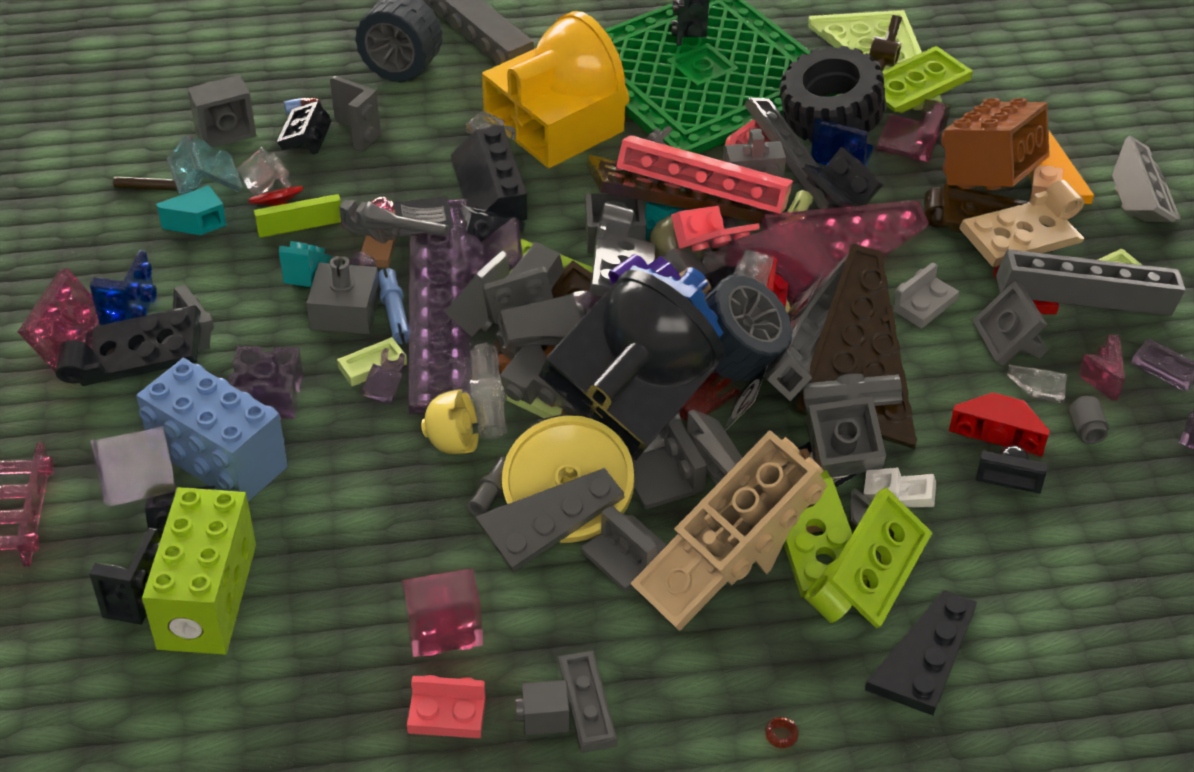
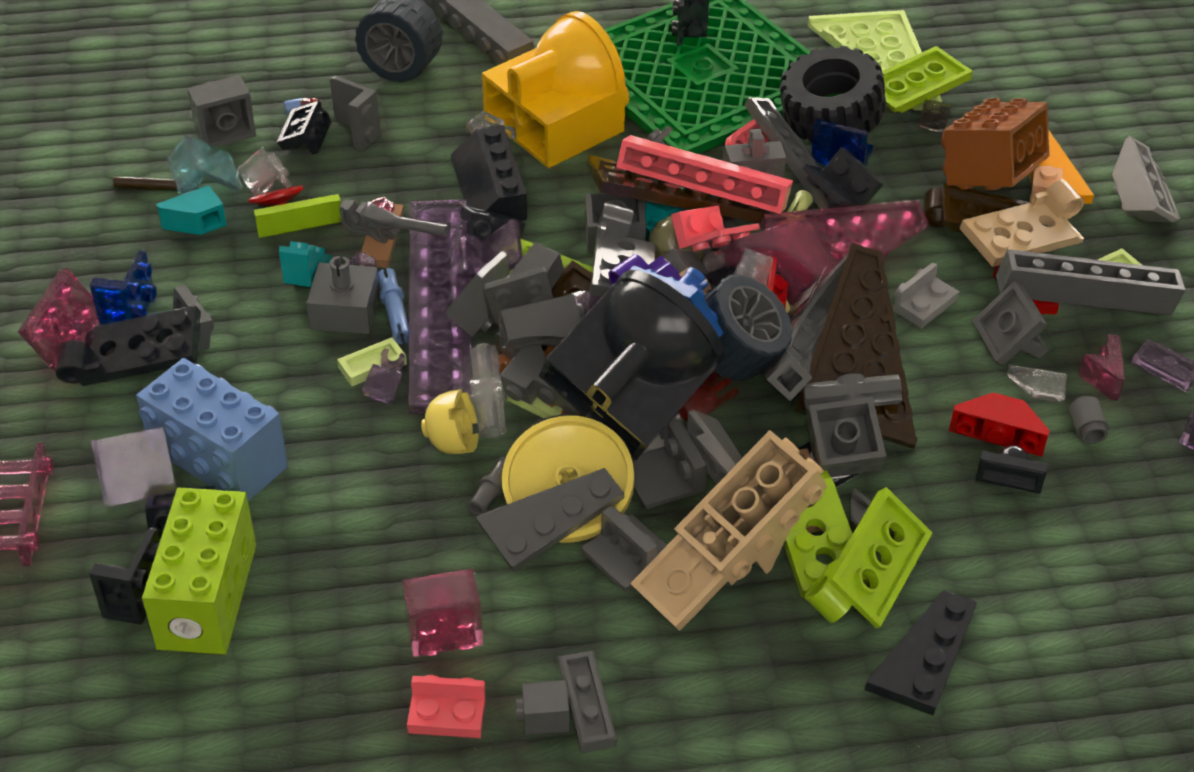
brick [228,346,303,419] -> none
black sticker [394,196,454,236] -> none
sticker [724,367,767,432] -> none
clear red piece [765,717,799,749] -> none
white slope [864,468,936,507] -> none
dark brown piece [869,15,902,71] -> none
clear pink bracket [877,102,946,161] -> none

